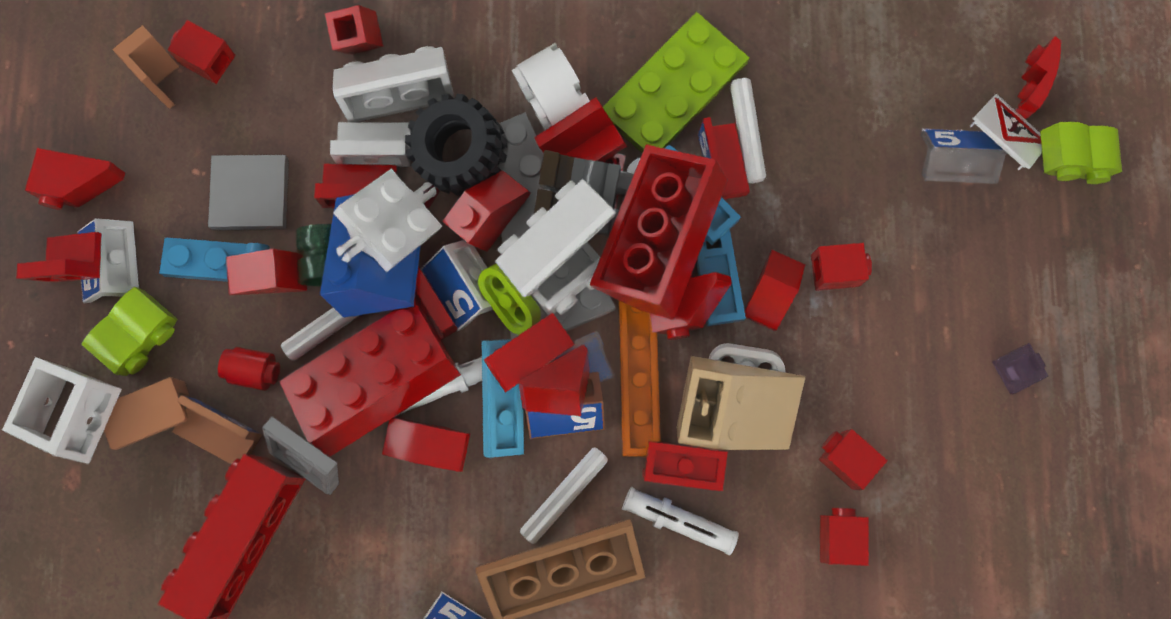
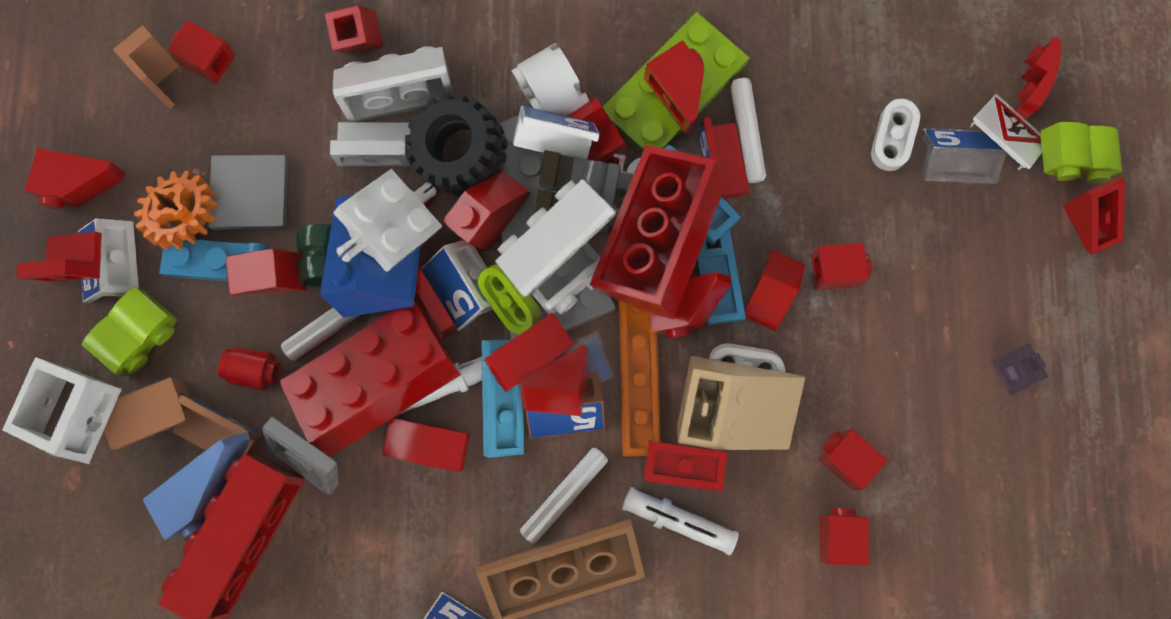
red panel [314,164,398,208] -> none
none -> orange gear [134,170,218,250]
none -> medium blue slope [142,432,251,541]
none -> white panel [512,106,600,160]
none -> red slope [644,40,705,135]
none -> white plate [871,99,920,171]
none -> red slope [1063,177,1125,255]

